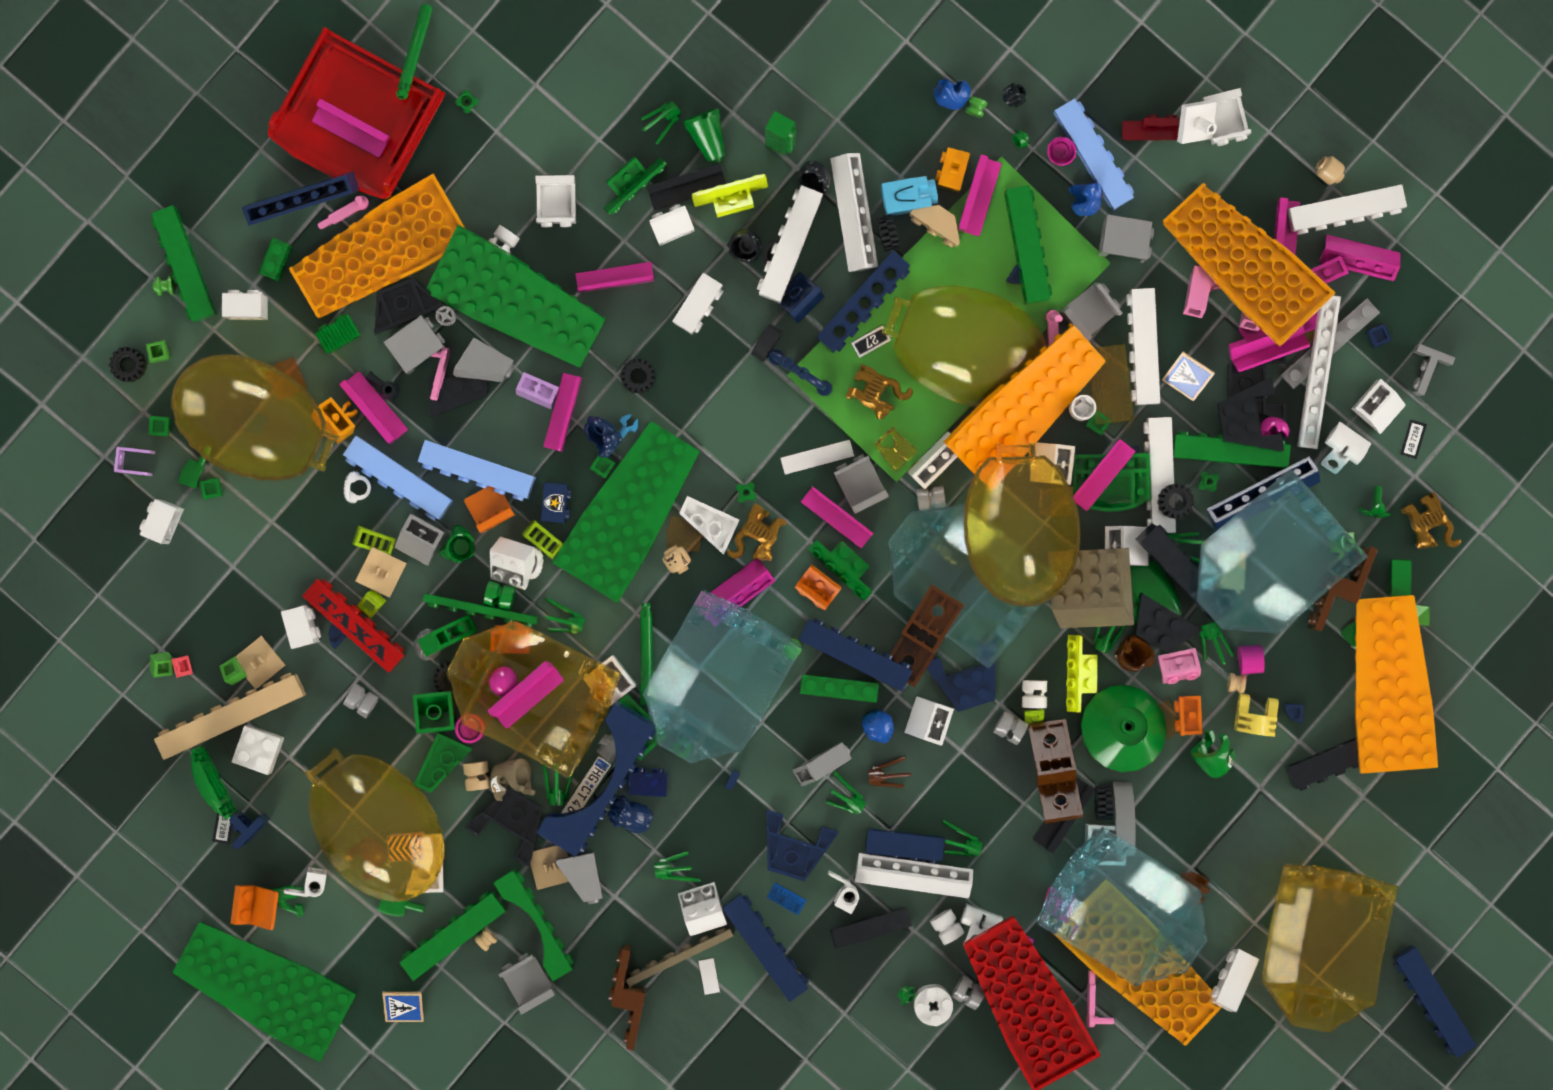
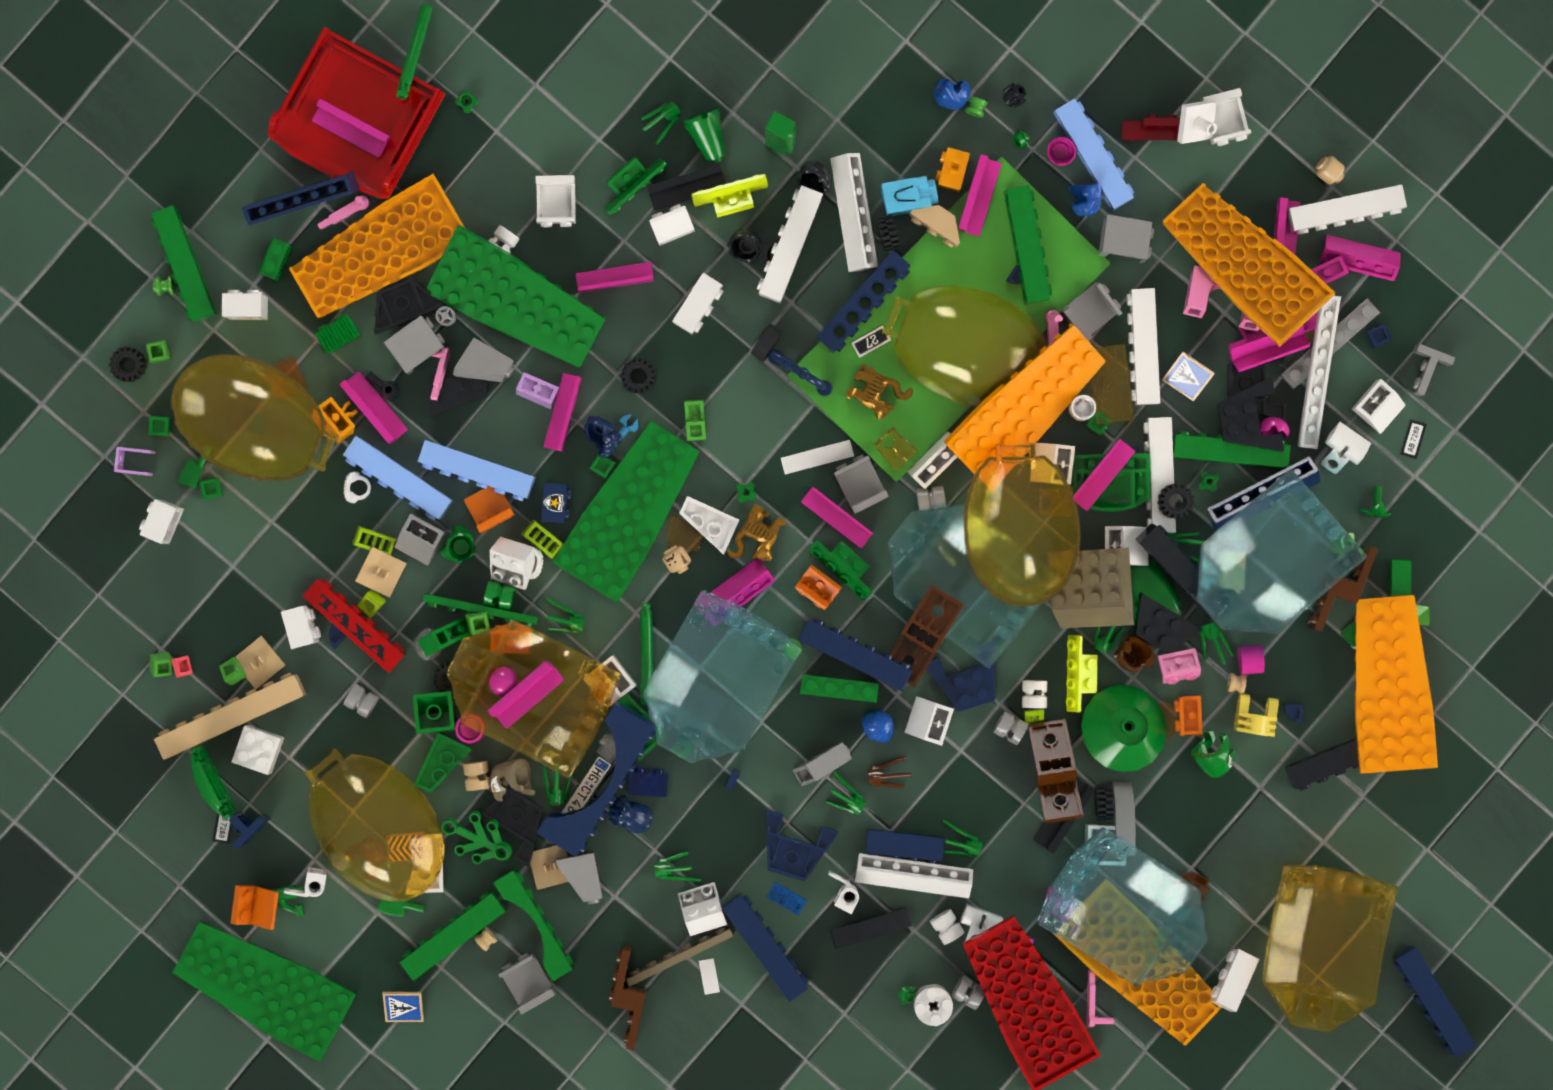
dark blue bracket [776,272,825,323] -> none
pearl gold animal [1401,492,1462,549] -> none
none -> green plant [441,811,512,864]
none -> bright green slope [465,612,490,635]
none -> bright green slope [684,399,706,441]

